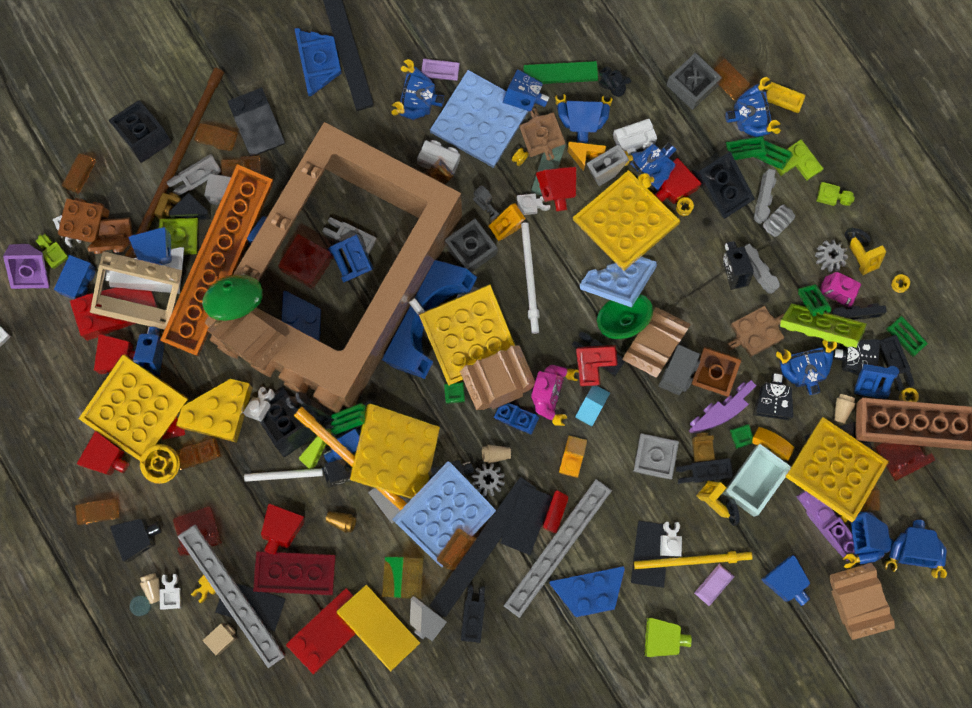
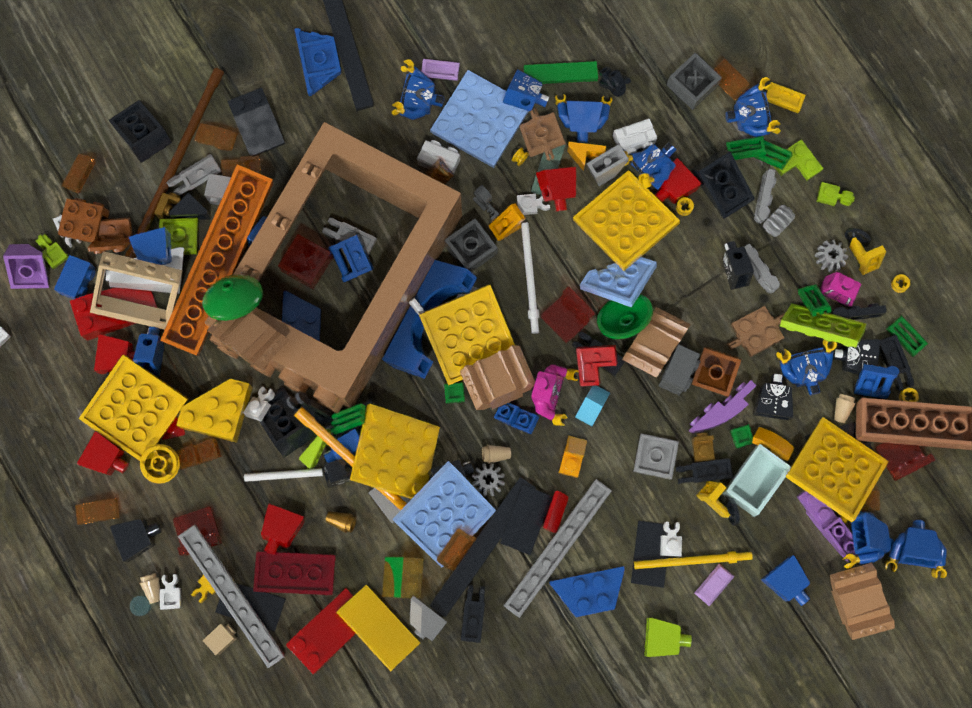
none -> clear red bracket [541,286,595,343]

